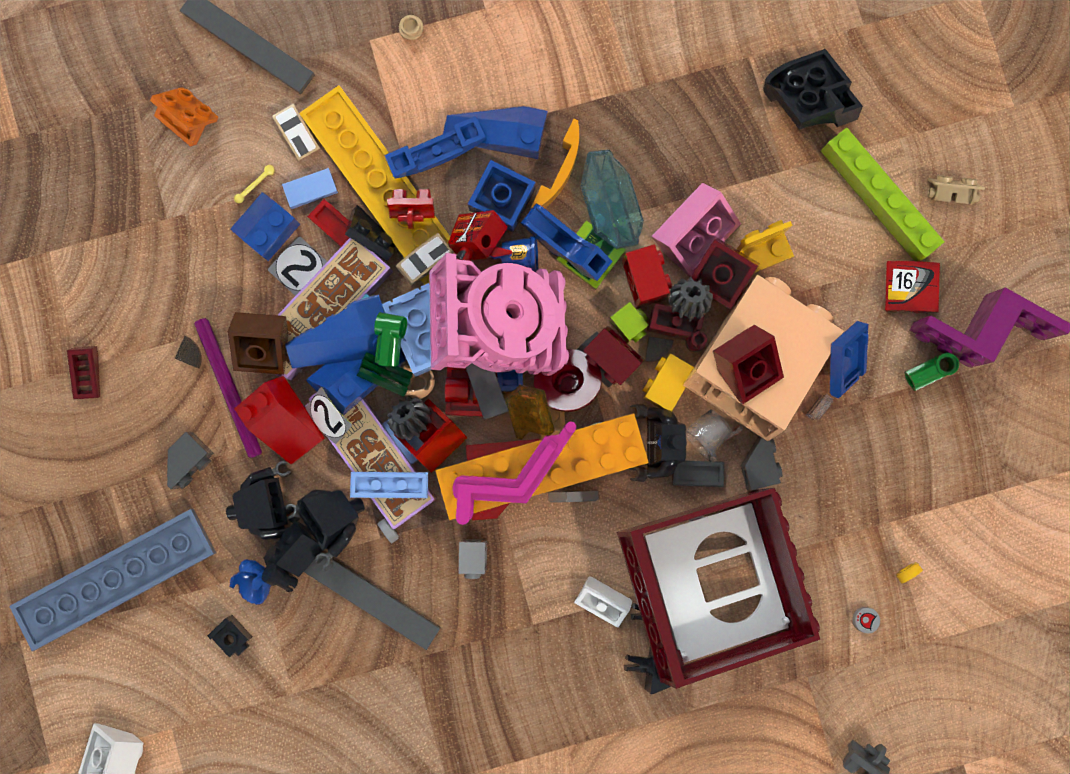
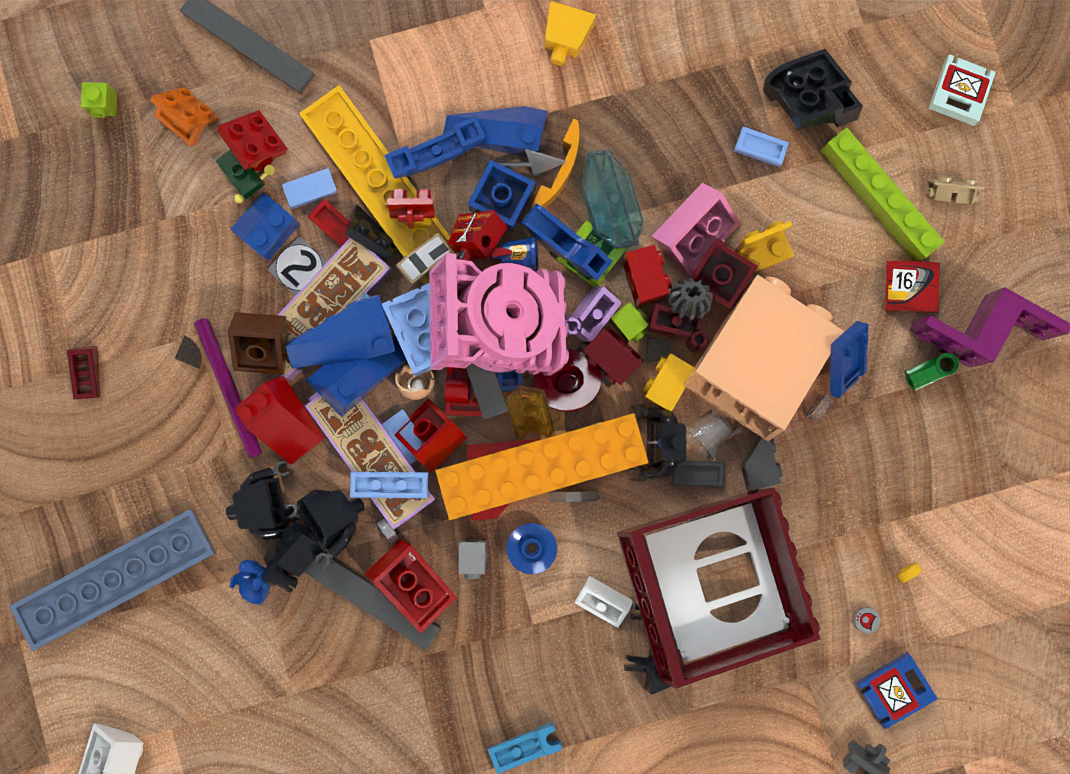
dark grey slope [167,432,214,489] -> none
black brick [207,615,253,657] -> none
slope [272,104,320,161] -> none
sticker [306,387,353,444] -> none
dark green tile [357,352,413,397] -> none
green piece [374,312,407,366] -> none
dark grey gear [387,396,432,441] -> none
tan plate [399,15,423,40] -> none
dark pink piece [453,422,576,525] -> none
dark red slope [713,325,784,404] -> none
none -> lime brick [81,82,117,118]
none -> dark green plate [216,150,265,199]
none -> red plate [217,110,288,171]
none -> red slope [364,539,457,634]
none -> light grey piece [486,149,566,177]
none -> dark azure plate [488,722,563,774]
none -> blue dish [506,523,557,574]
none -> yellow torso [545,1,596,66]
none -> lavender hinge [565,286,622,342]
none -> light blue tile [734,127,789,167]
none -> container [856,652,938,729]
none -> container [928,54,995,126]

